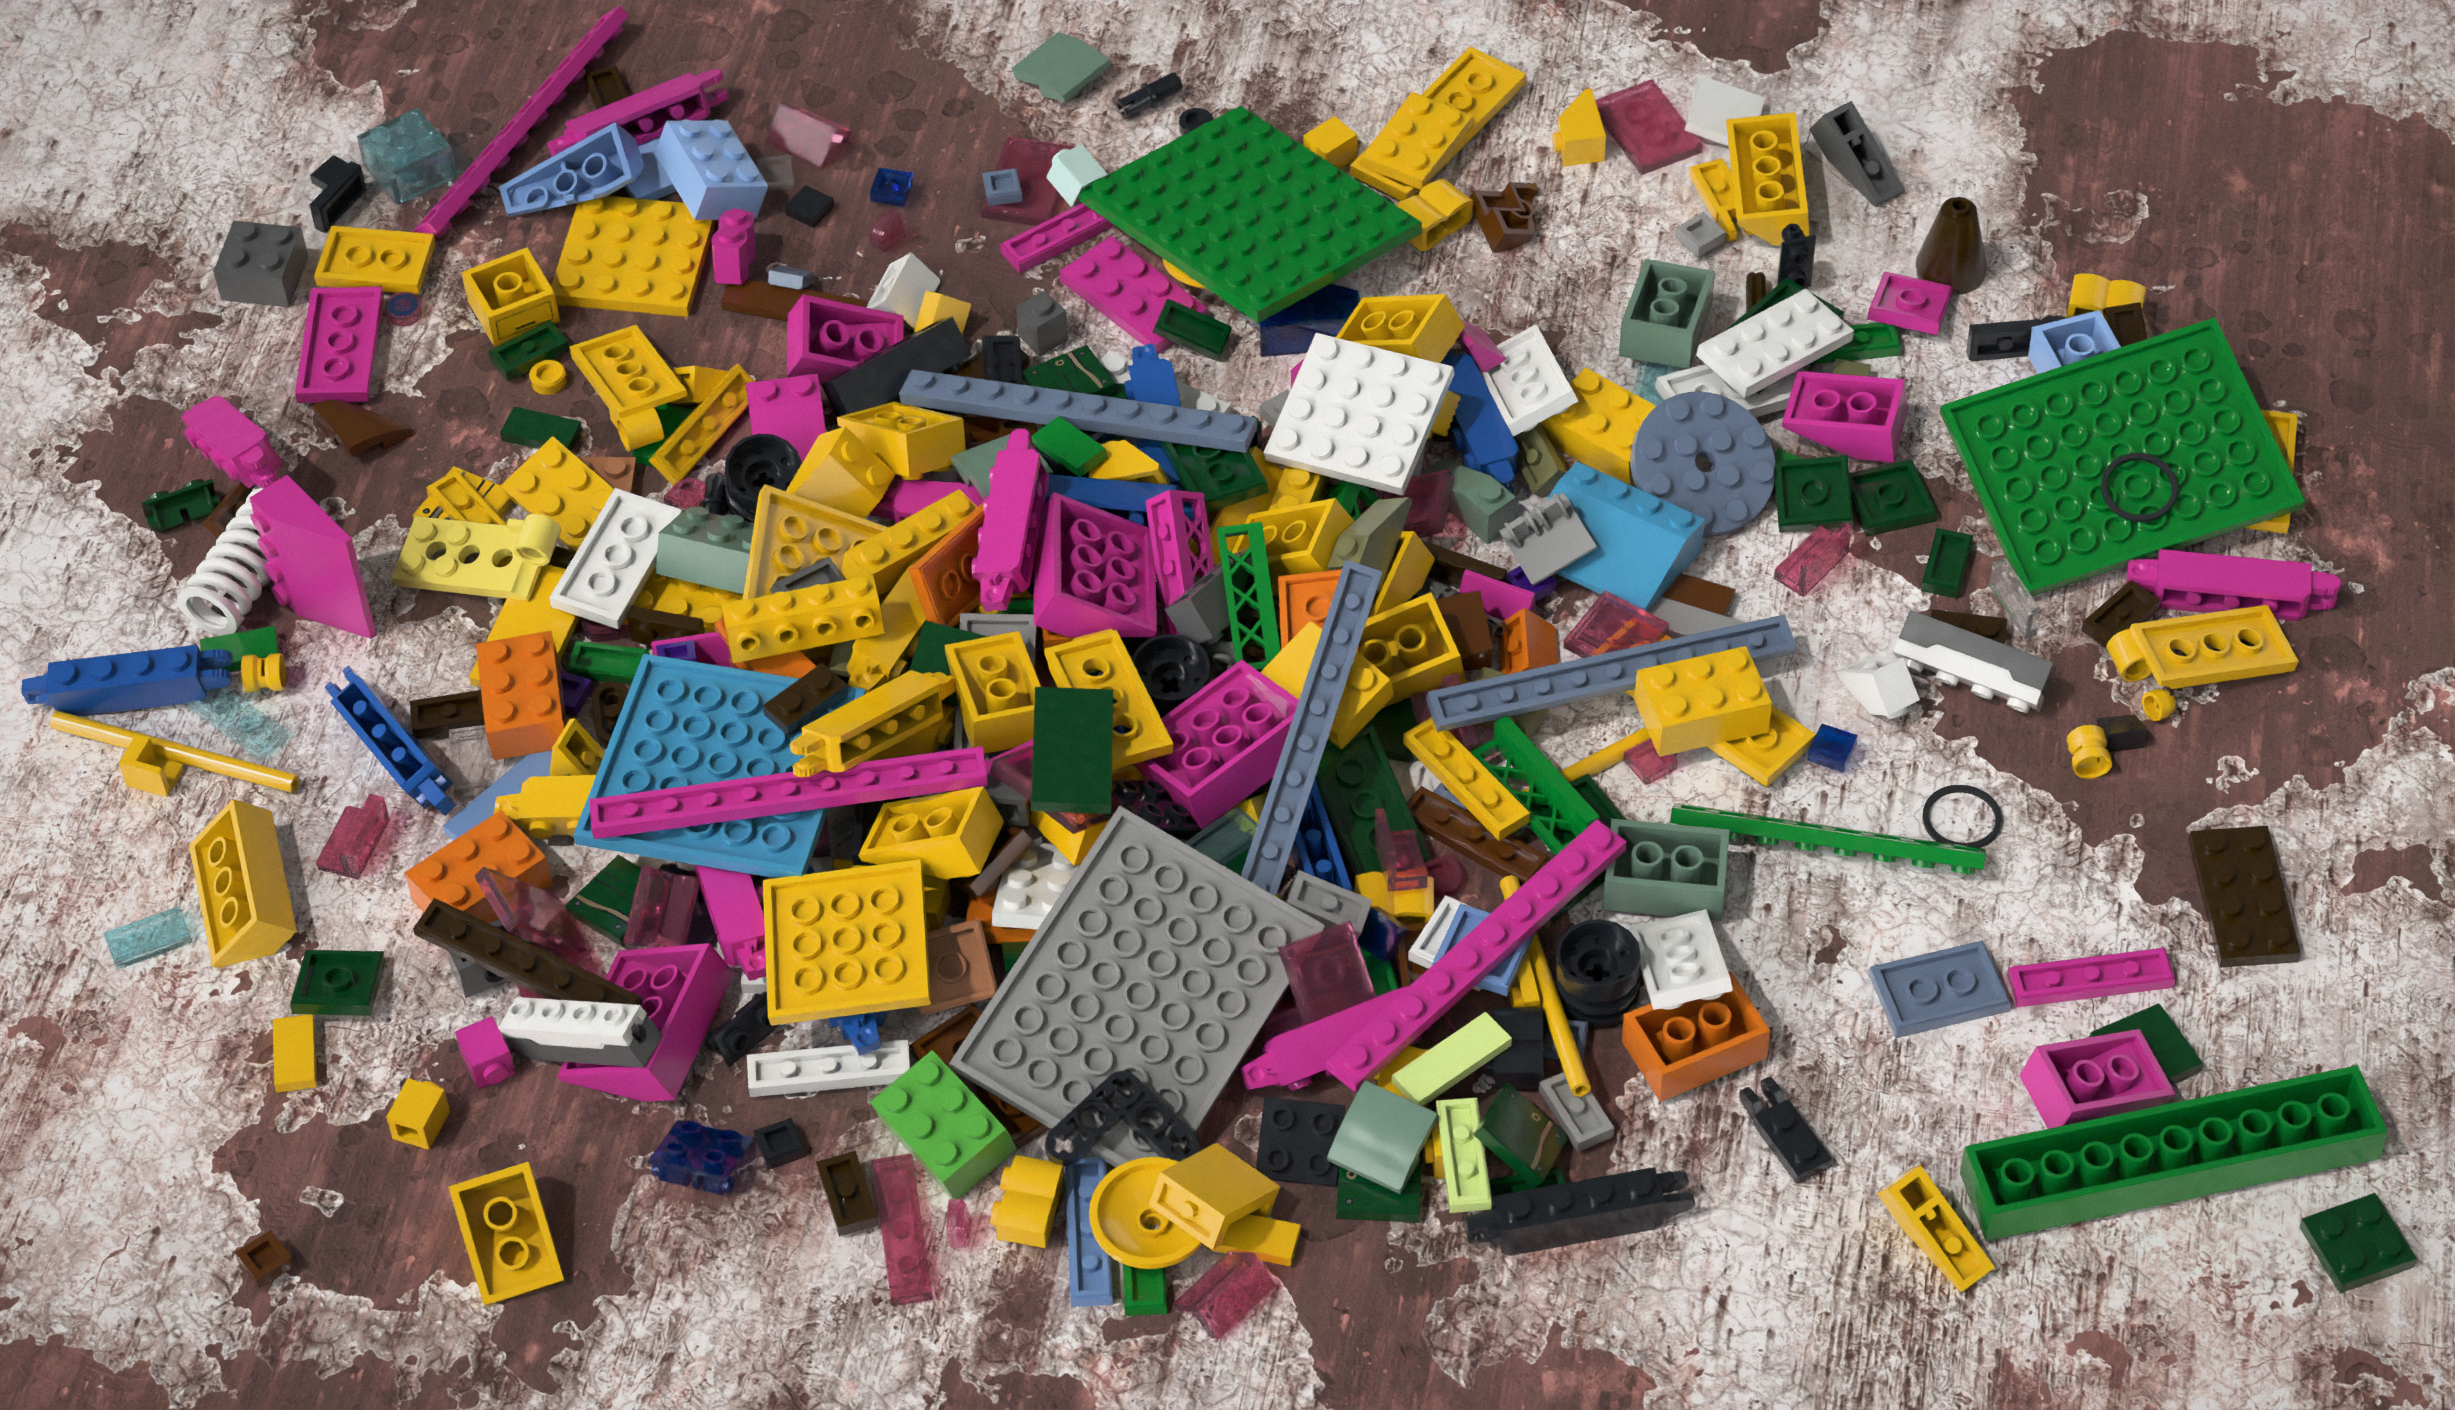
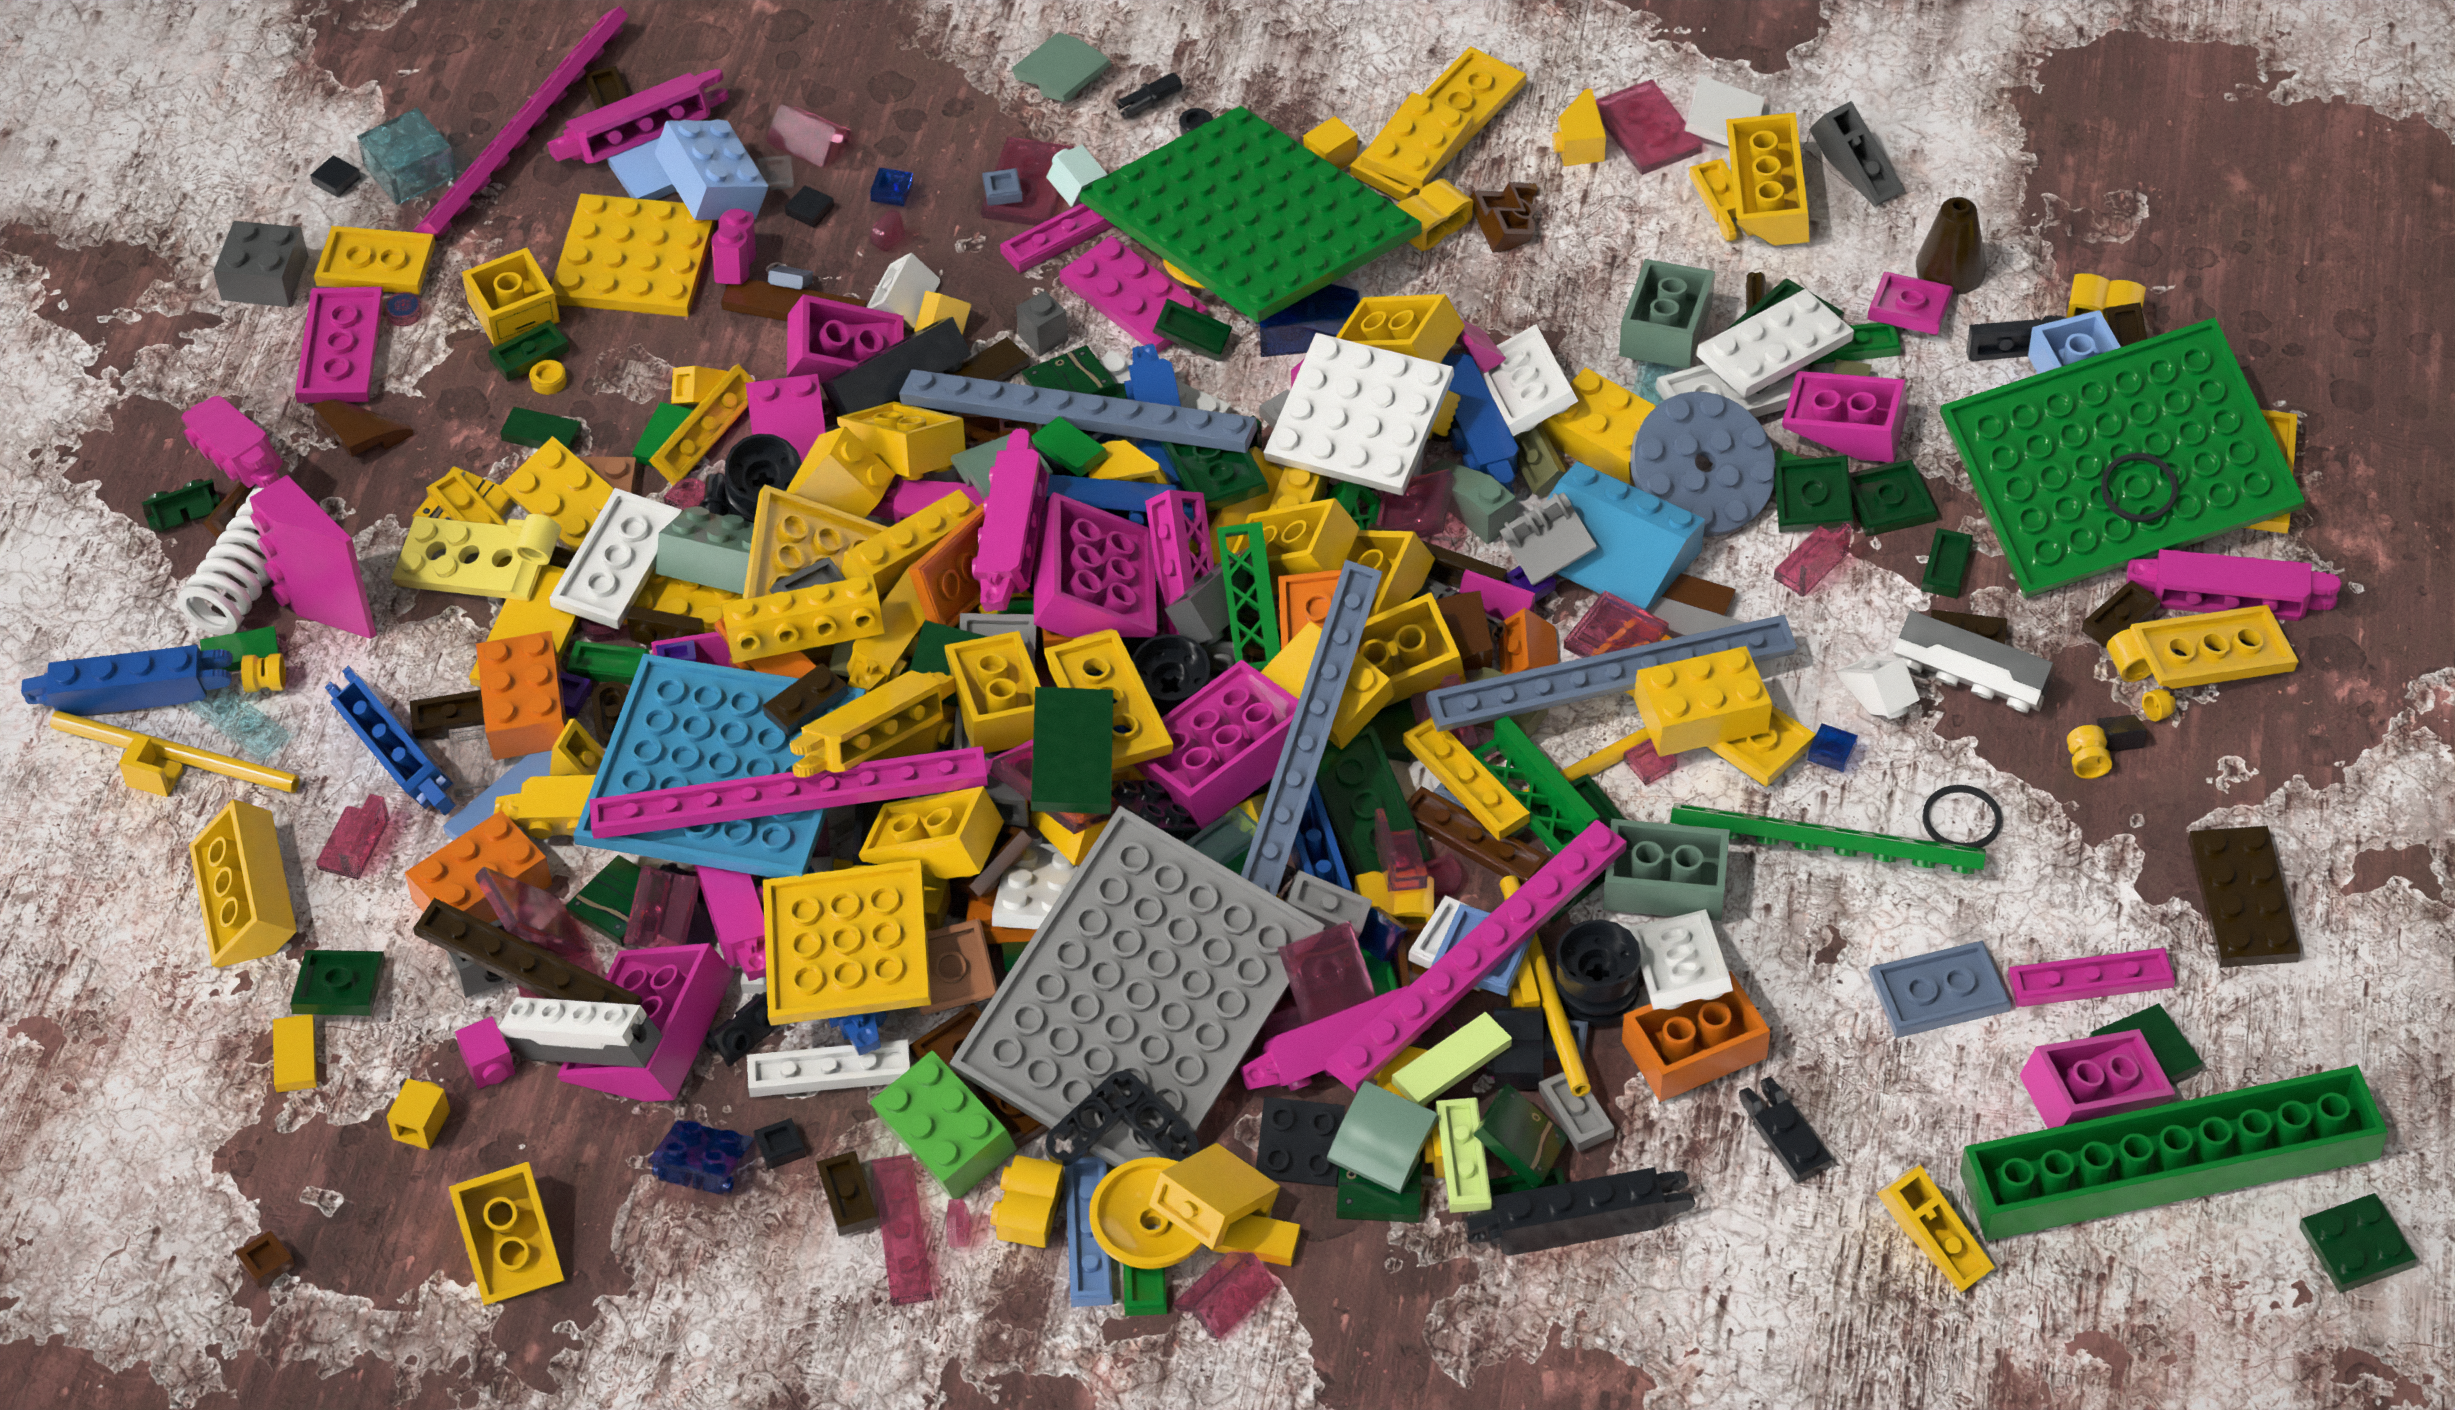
clear light blue tile [104,906,193,970] -> none
black tile [309,161,367,233] -> none
medium blue wedge [499,122,644,217] -> none
yellow hinge [570,325,688,452] -> none
black plate [982,335,1023,385] -> none
olive slope [1327,497,1412,593] -> none
light grey plate [1675,212,1726,257] -> none
black hinge [1777,223,1816,288] -> none
clear tile [1989,558,2041,639] -> none

